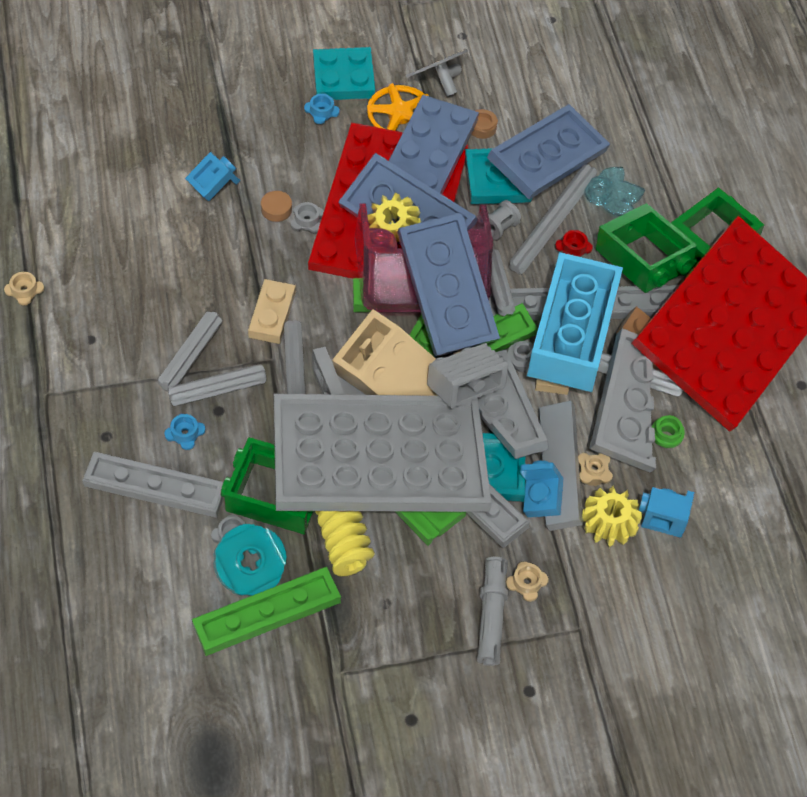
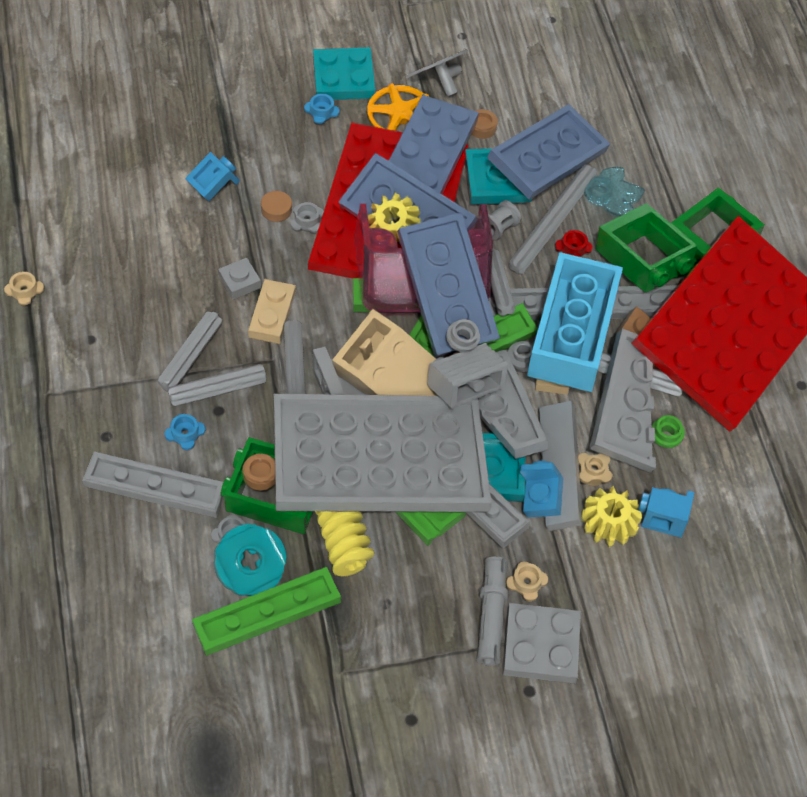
none -> light grey plate [218,258,261,300]
none -> medium nougat tile [243,454,275,490]
none -> light grey plate [446,319,480,352]
none -> light grey plate [503,603,581,684]

